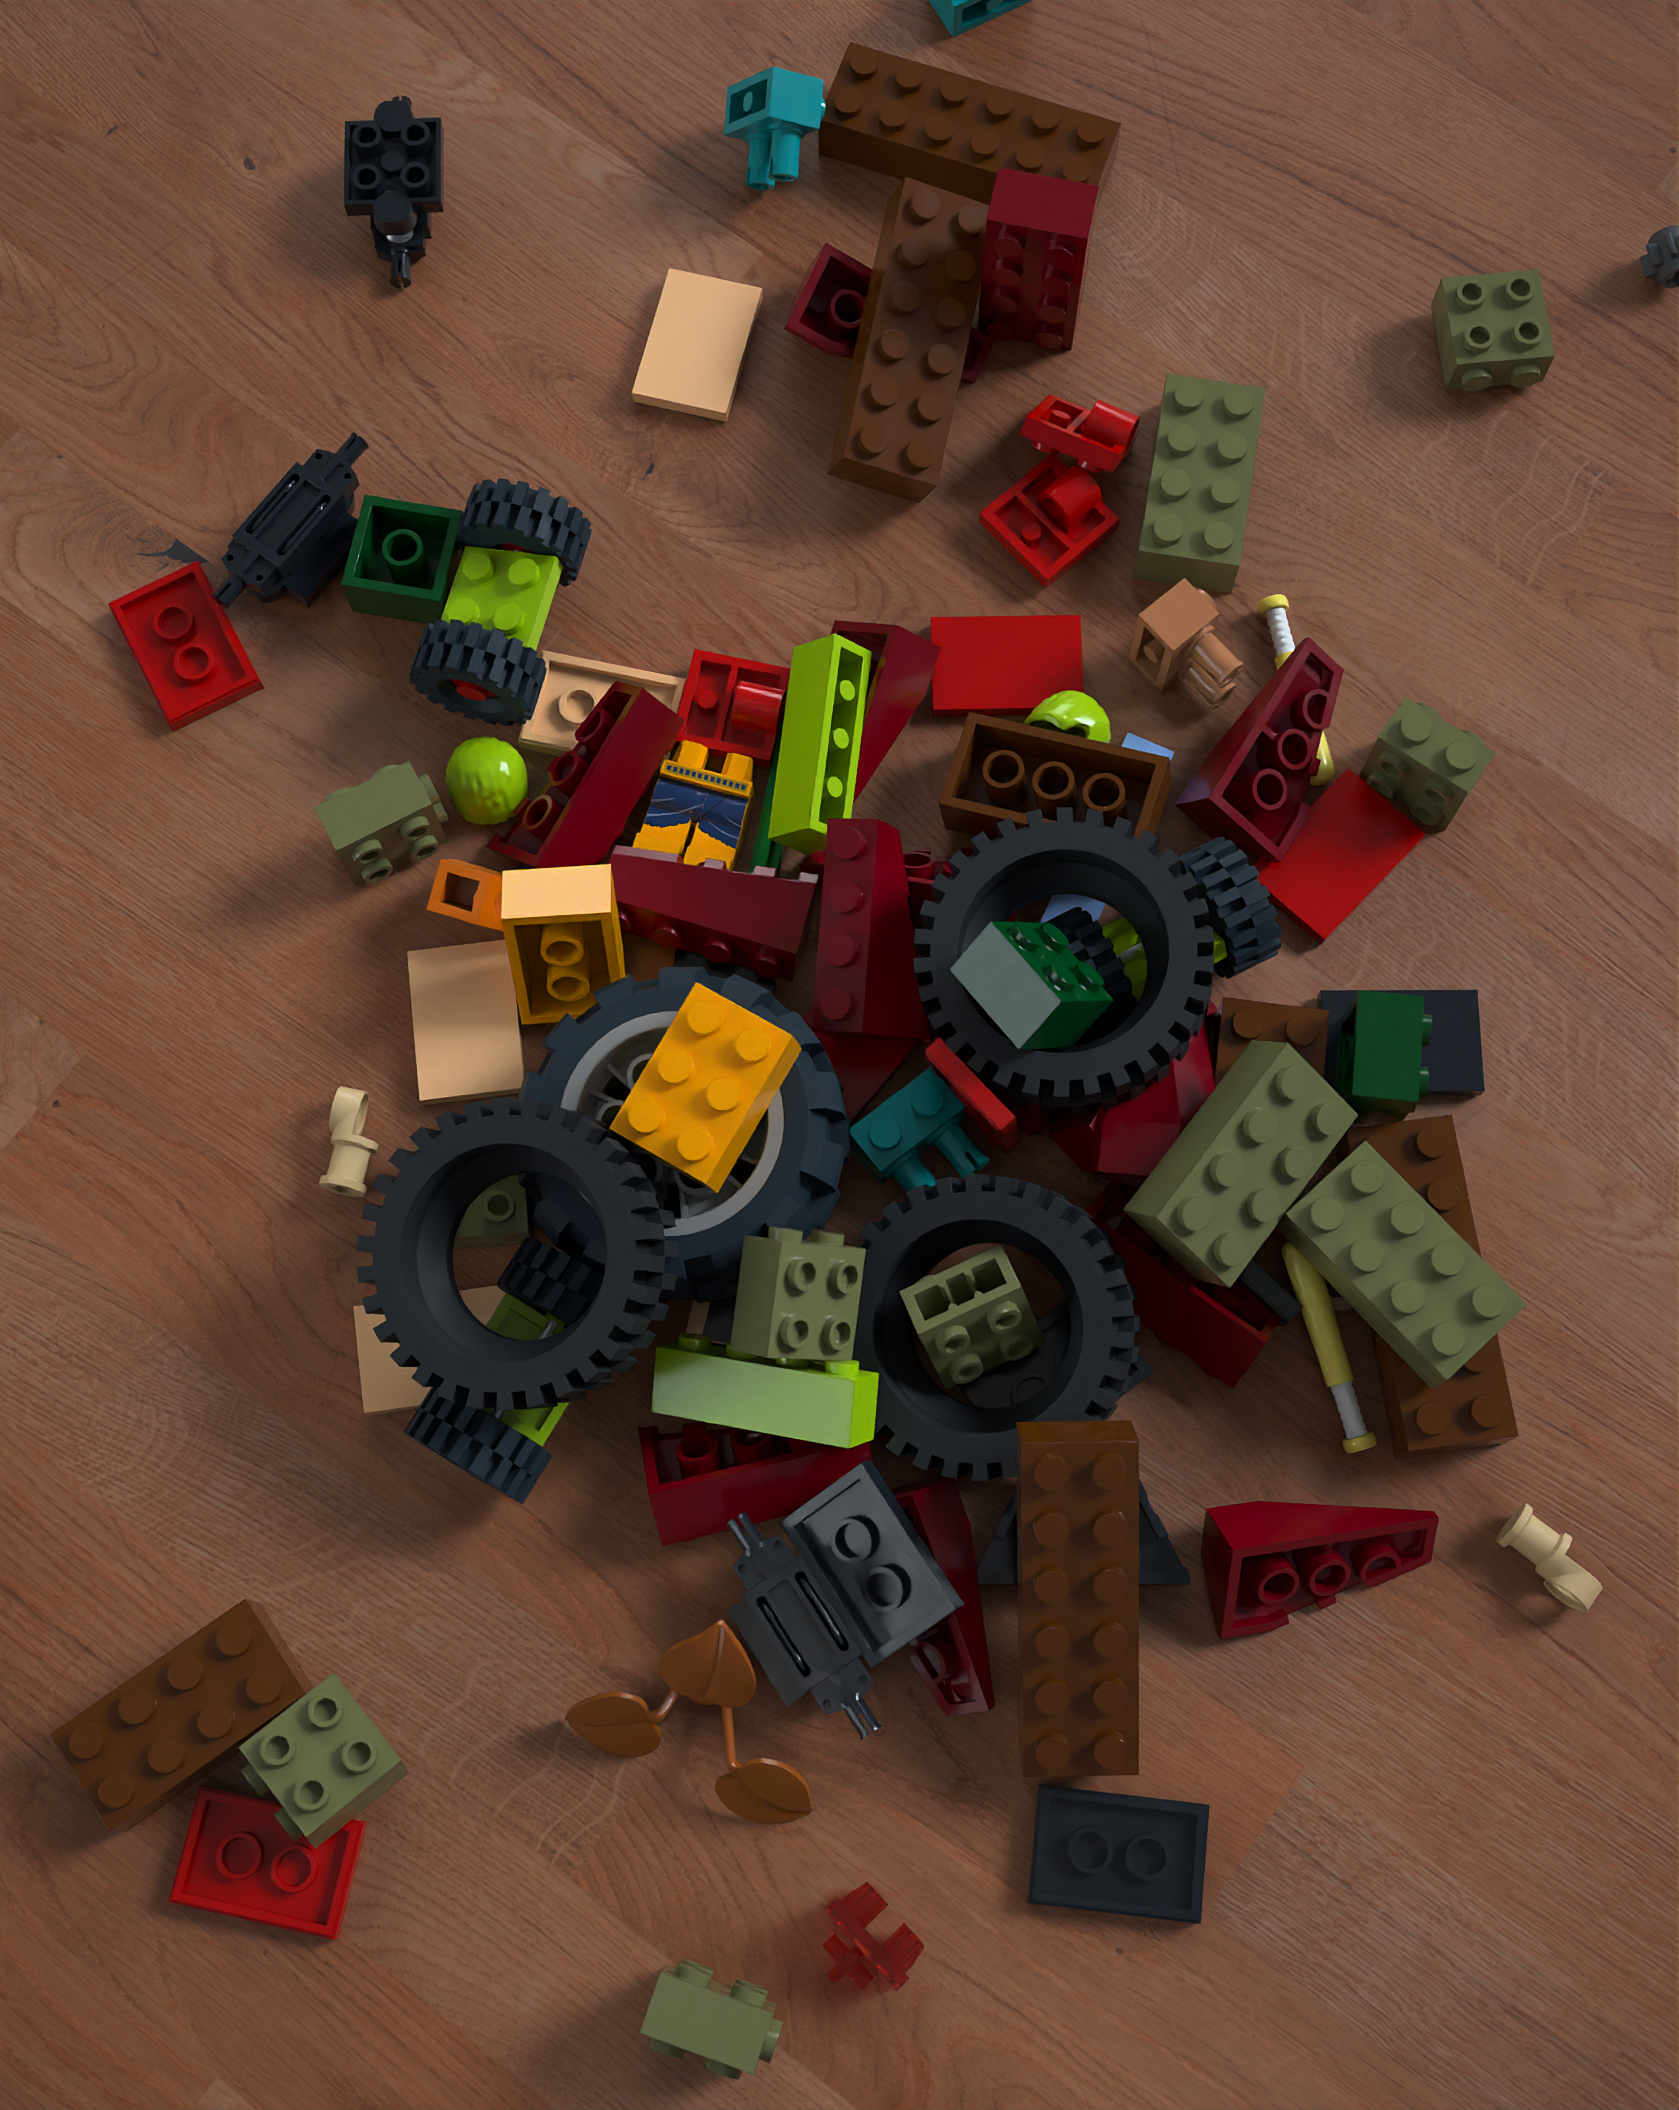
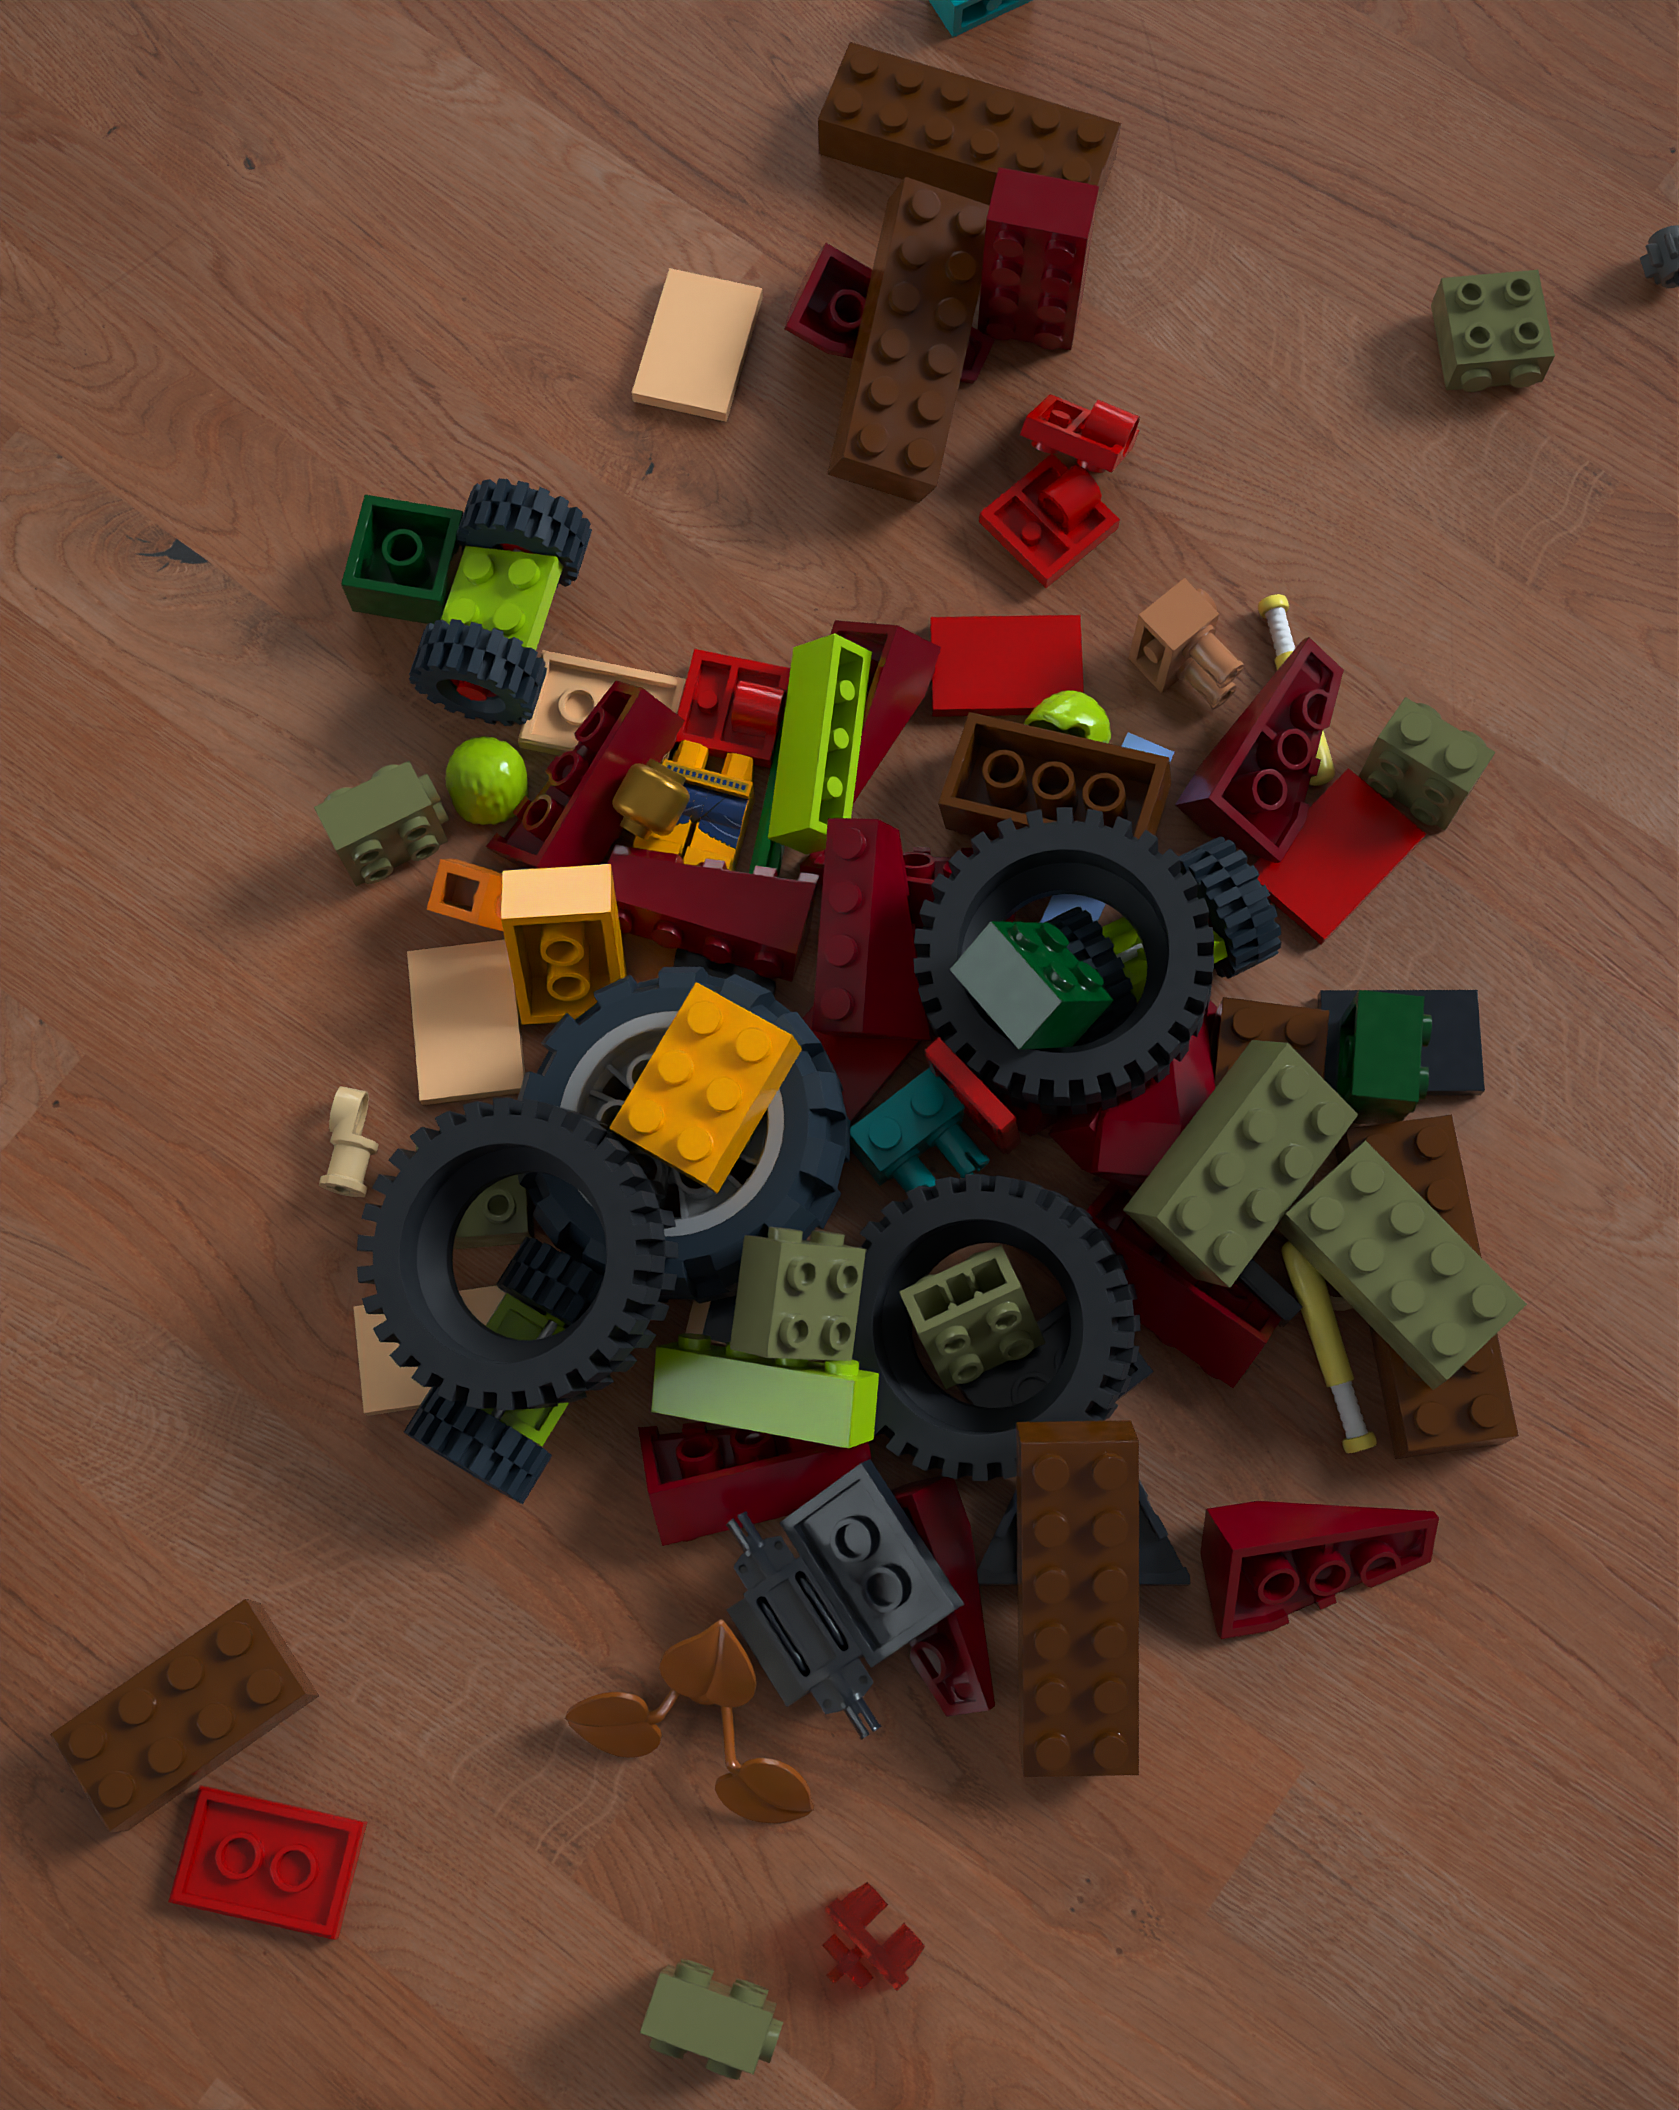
red tile [108,561,264,732] -> none
black piece [211,432,369,610] -> none
olive brick [239,1673,408,1849] -> none
black piece [344,96,444,288] -> none
teal brick [723,66,825,191] -> none
black tile [1027,1784,1210,1924] -> none
olive brick [1133,373,1266,593] -> none
tan connector [1496,1503,1603,1613] -> none
none -> pearl gold head [612,759,690,841]

